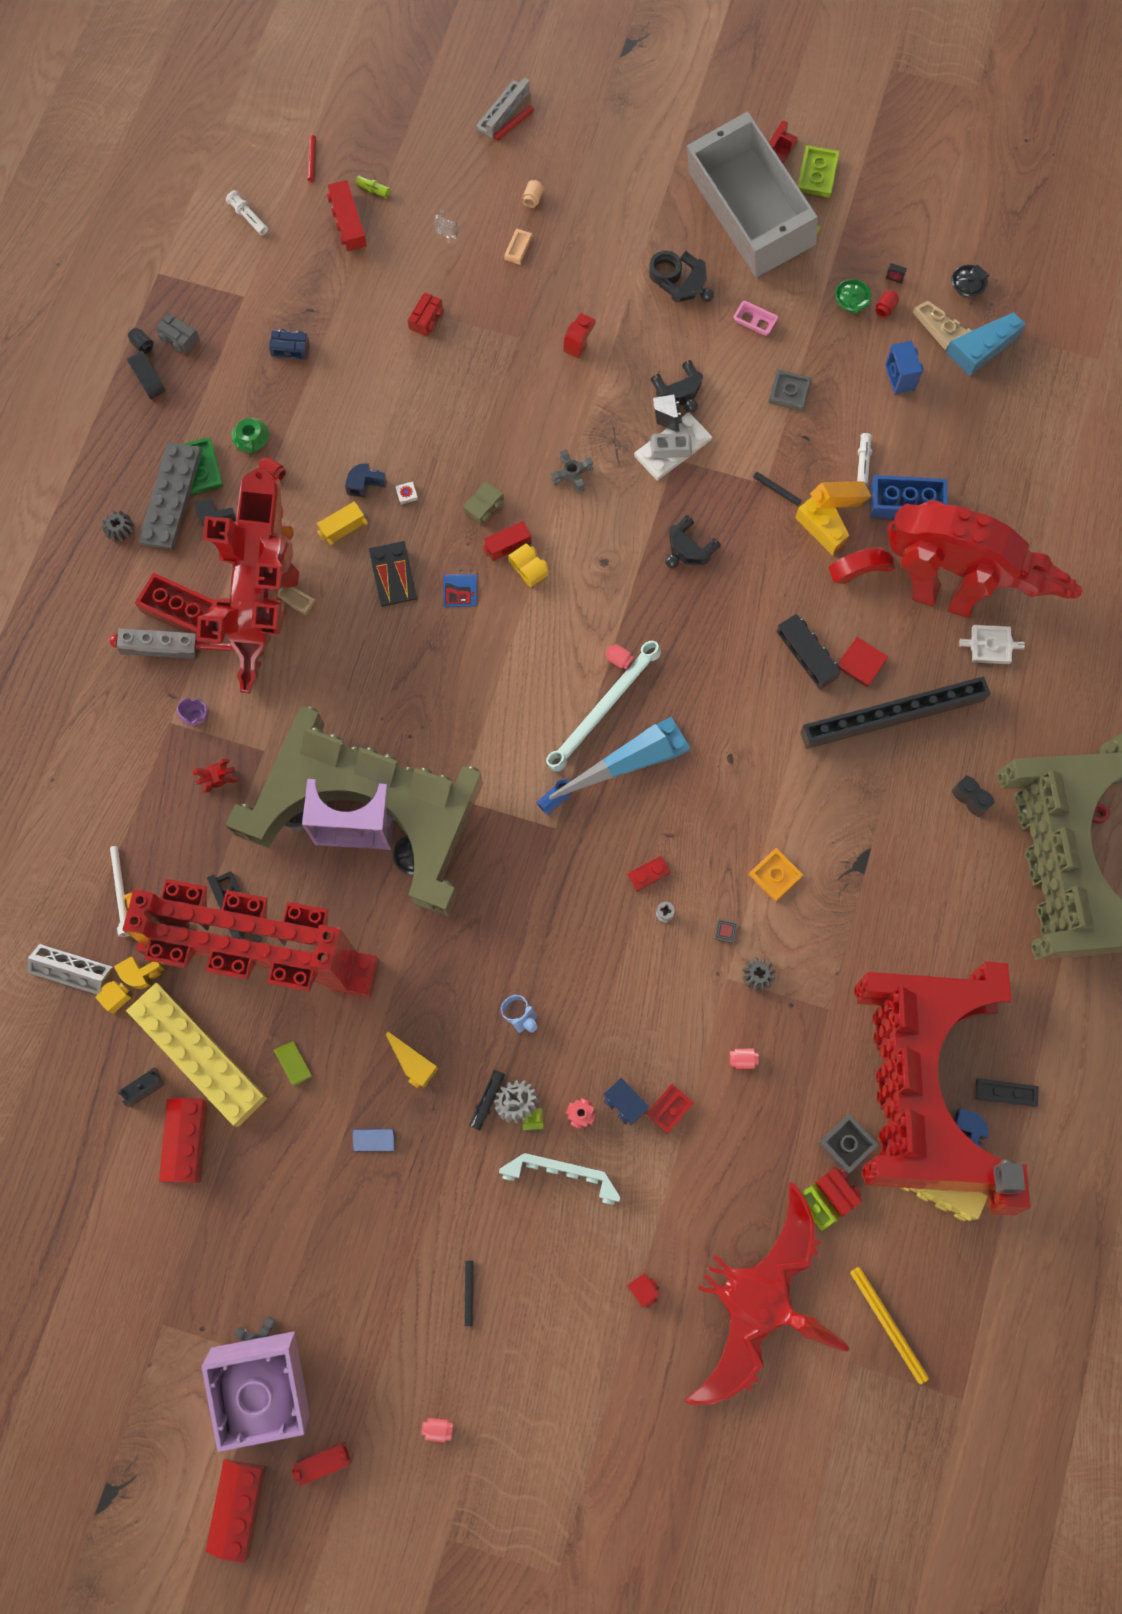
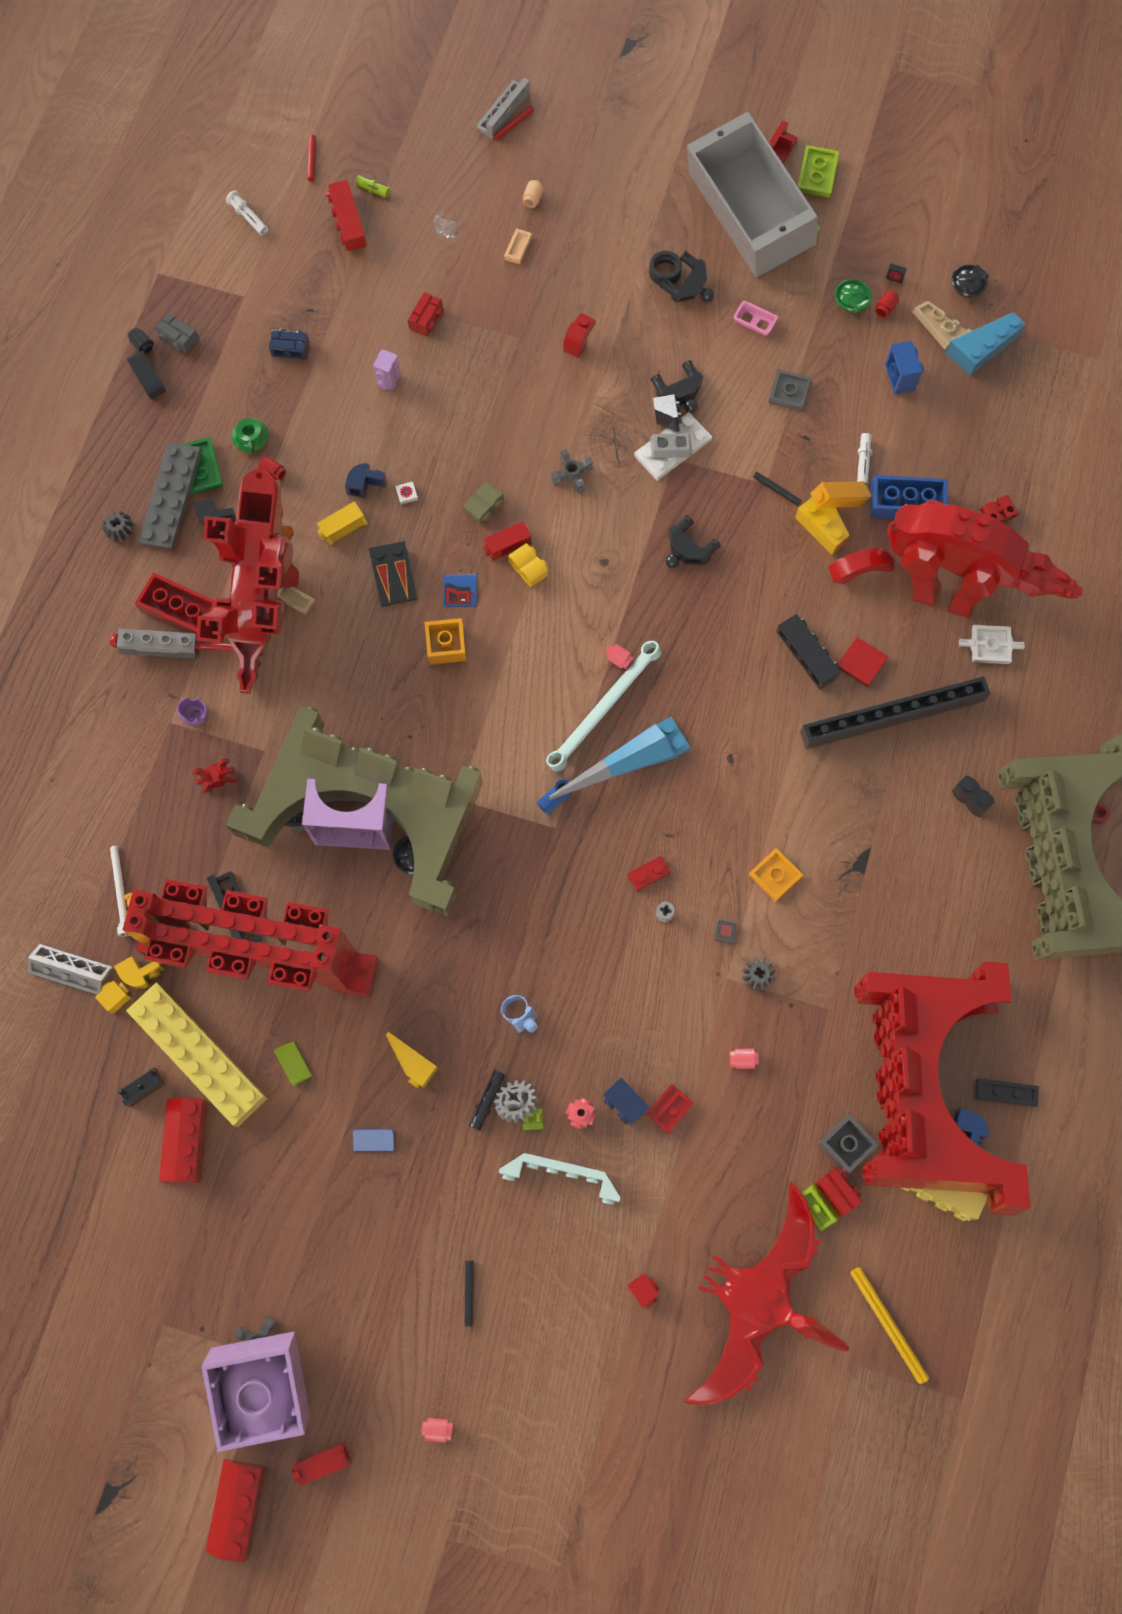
dark grey brick [994,1160,1025,1194] -> none
none -> lavender brick [373,349,401,391]
none -> light orange brick [425,618,467,665]
none -> red piece [980,495,1019,523]

